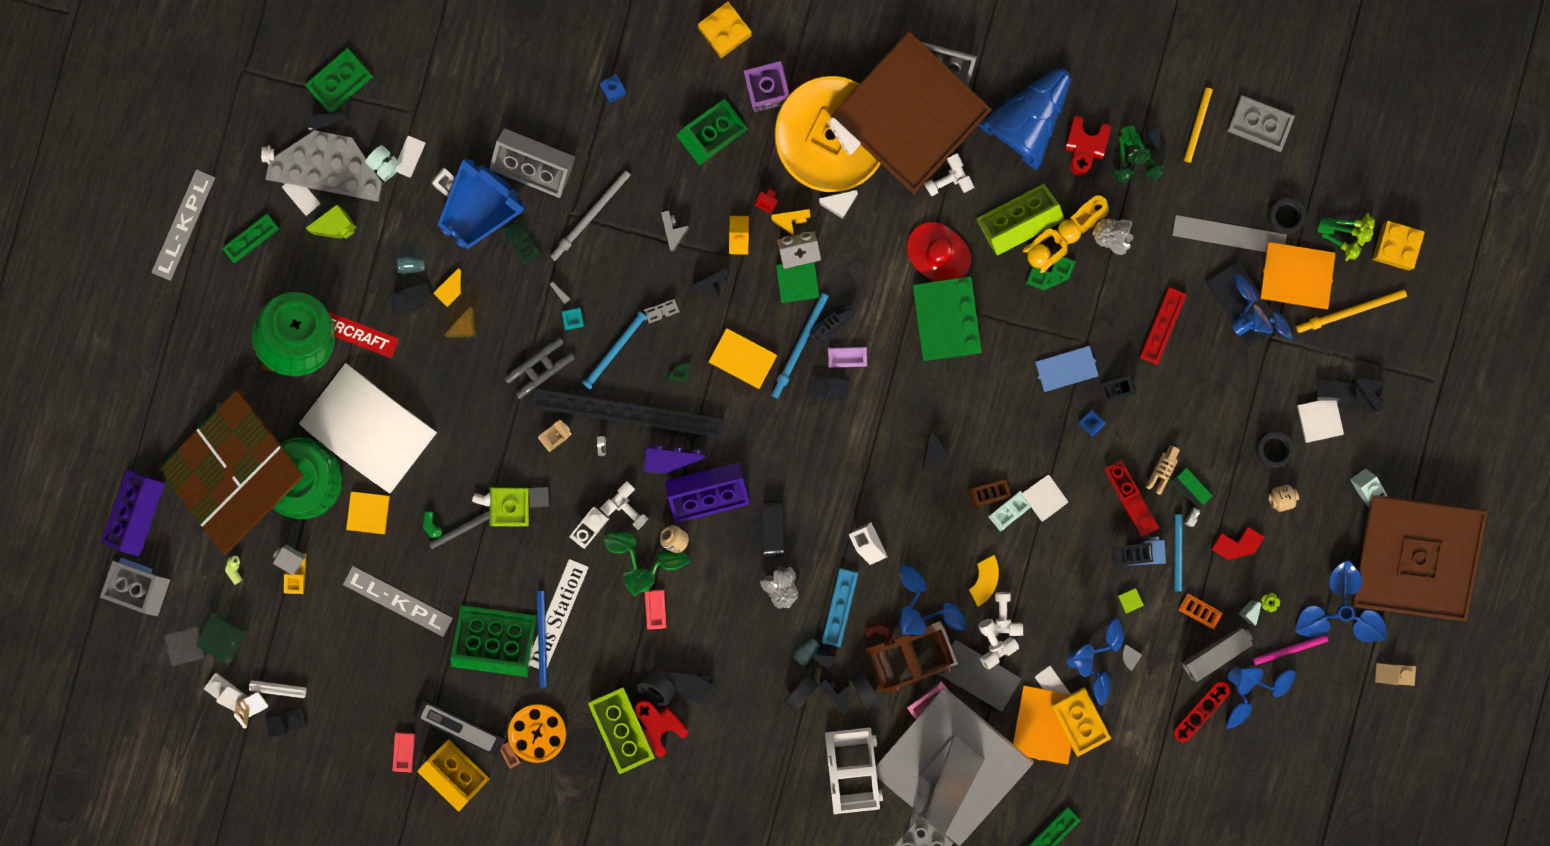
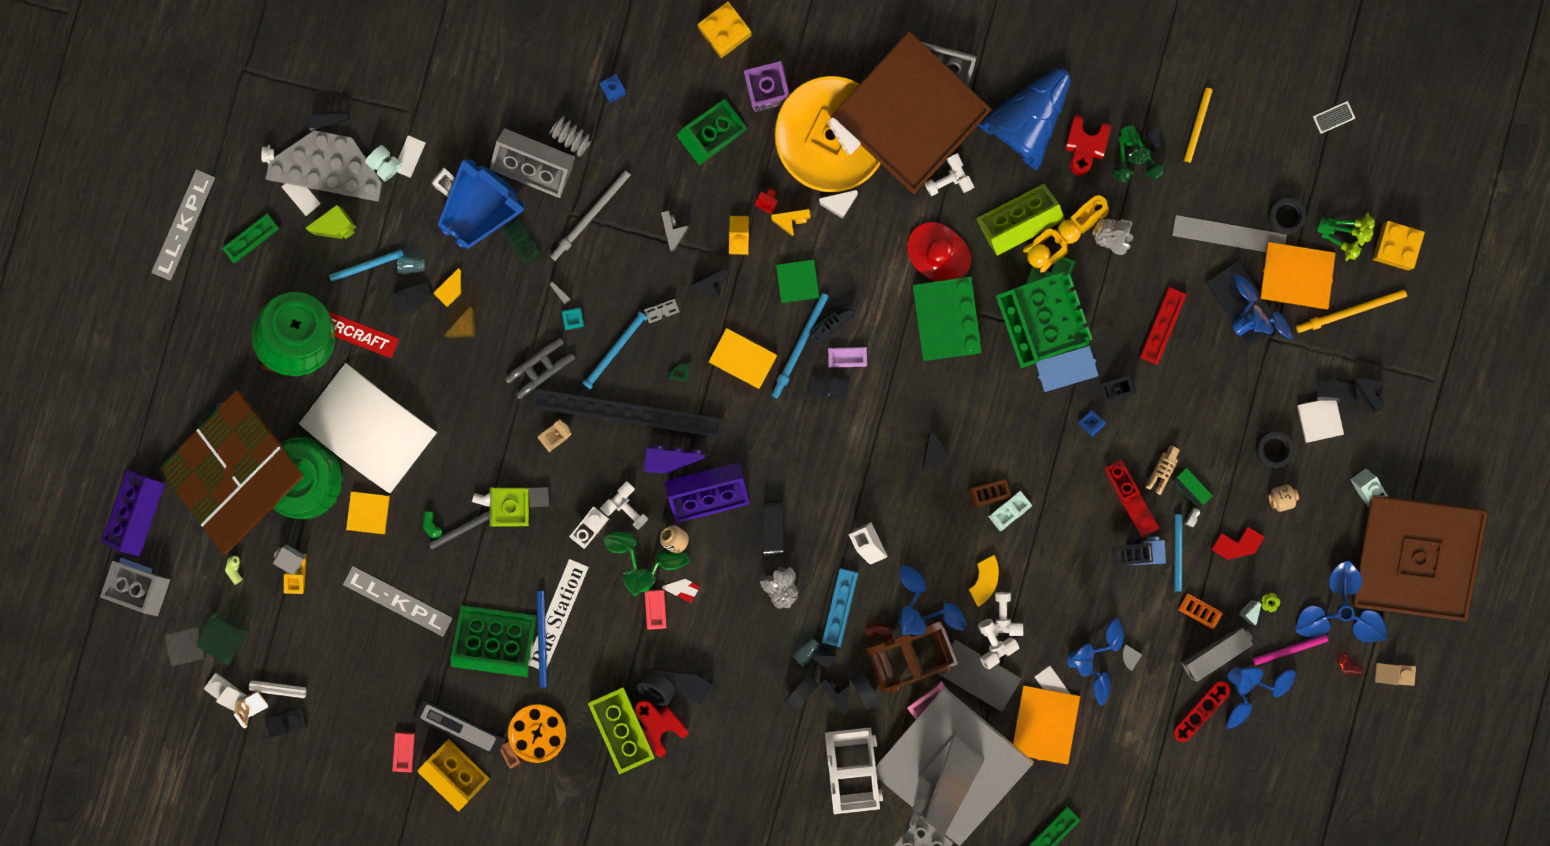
green tile [305,47,373,114] -> none
light grey tile [597,436,606,456] -> none
light grey brick [777,231,821,269] -> none
white sticker [1022,475,1068,521] -> none
yellow tile [1050,687,1111,757] -> none
lime tile [1118,588,1144,614] -> none
light grey tile [1227,95,1295,152] -> none
none -> dark azure piece [329,249,404,282]
none -> light grey piece [549,116,592,157]
none -> white sticker [662,579,699,603]
none -> green slope [996,271,1093,368]
none -> sticker [1313,101,1355,134]
none -> clear red arm [1337,654,1362,676]

